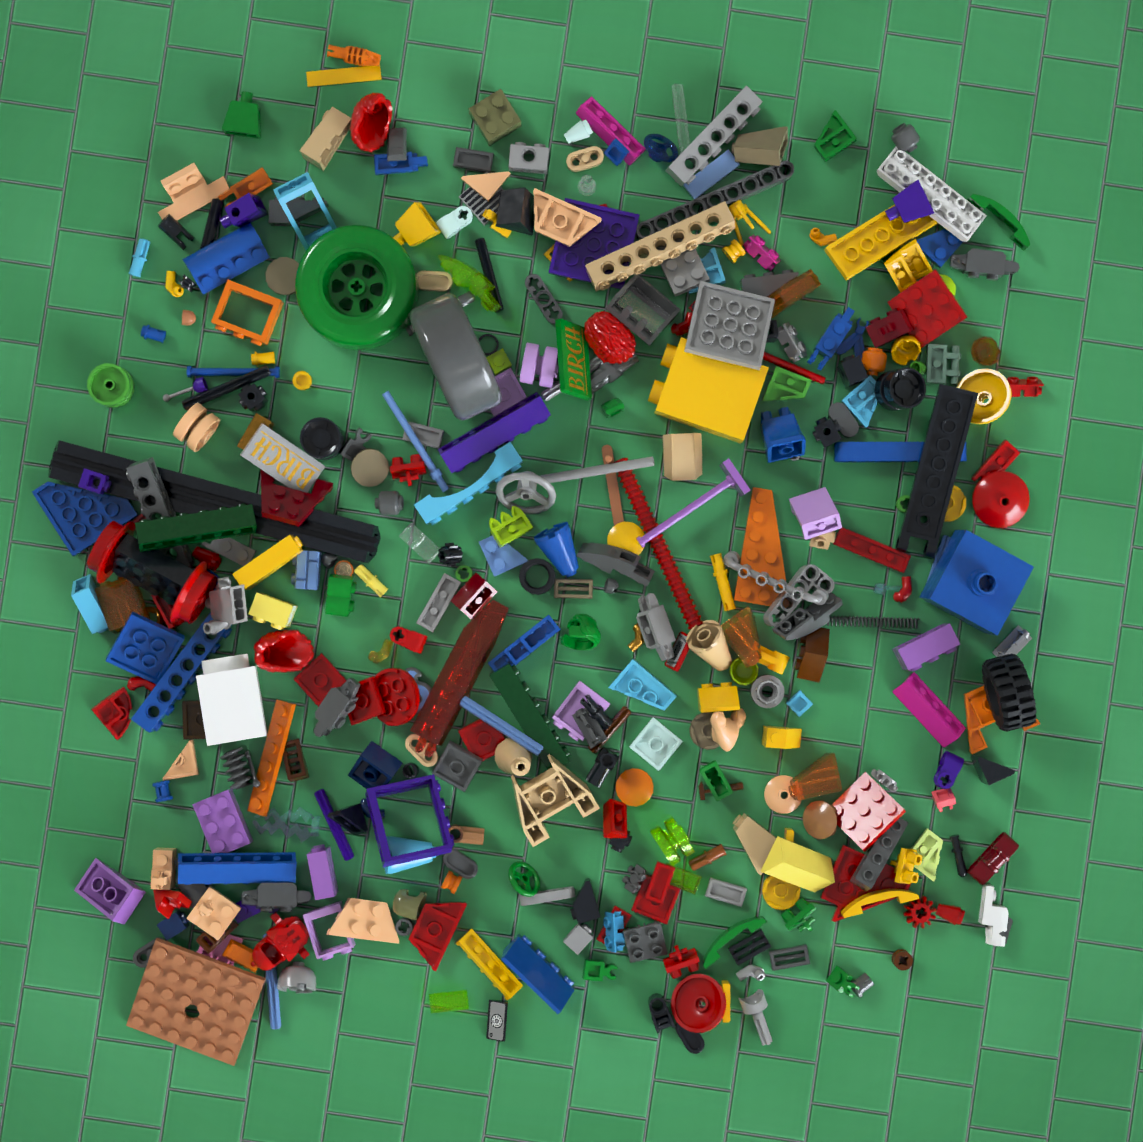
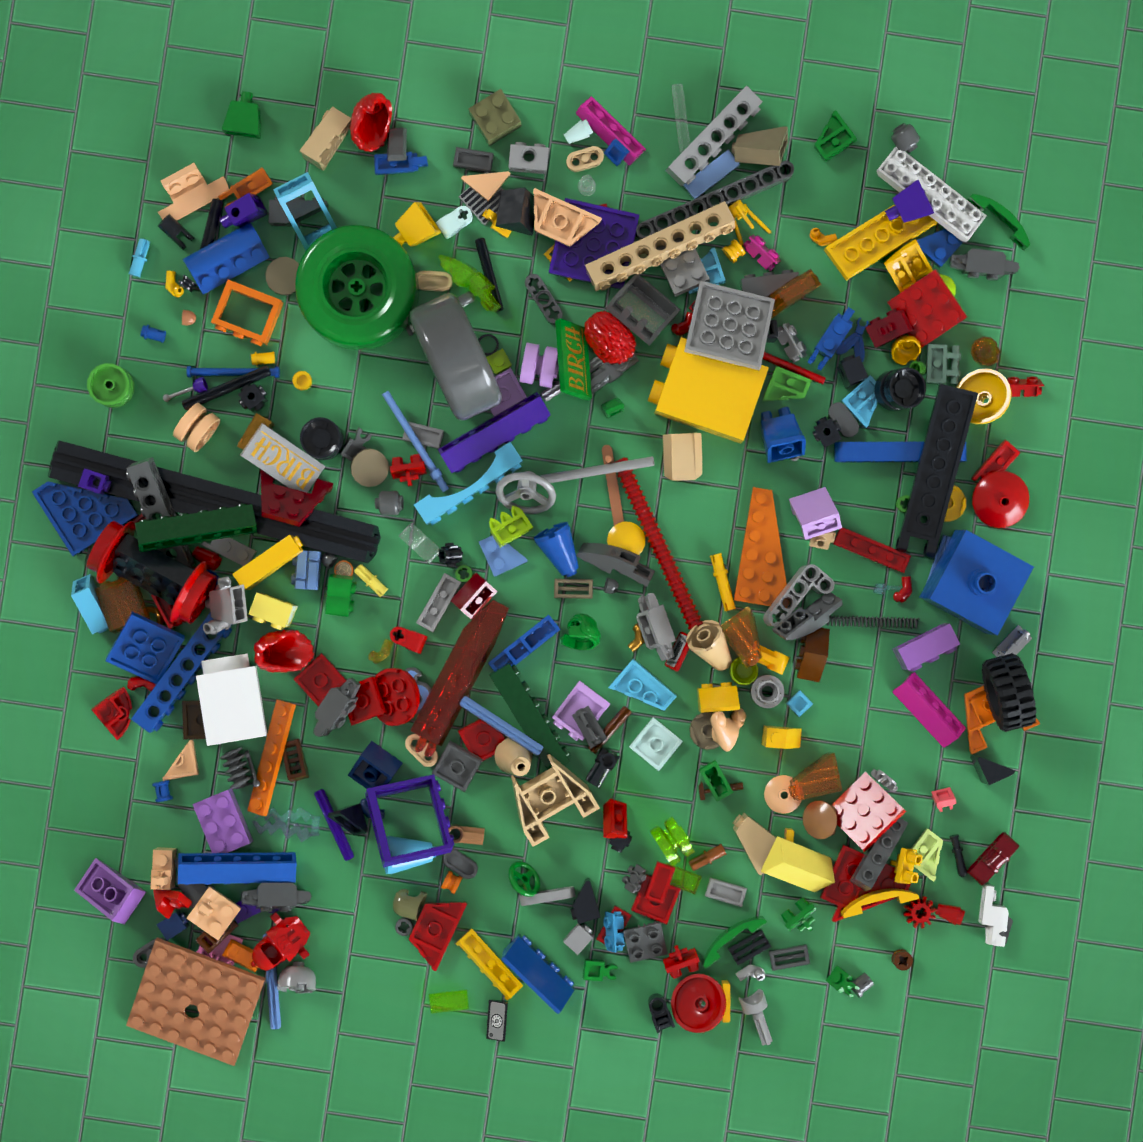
lavender window [303,901,356,961] -> none
yellow sticker [306,65,381,87] -> none
medium lavender brick [307,844,339,900] -> none
light nougat wing [326,898,399,944] -> none
orange hinge [327,44,381,66] -> none
black hinge [402,762,419,779] -> none
black tyre [519,558,555,595] -> none
black pin [580,695,613,729] -> none
orange dish [615,768,654,807] -> none
medium lavender tile [636,458,750,548] -> none
clear blue piece [644,133,678,162] -> none
black tile [675,1022,705,1054] -> none
light grey bar [723,551,828,605] -> none
yellow tile [762,875,801,910] -> none
orange head [861,347,887,376] -> none
dark purple piece [933,751,964,789] -> none

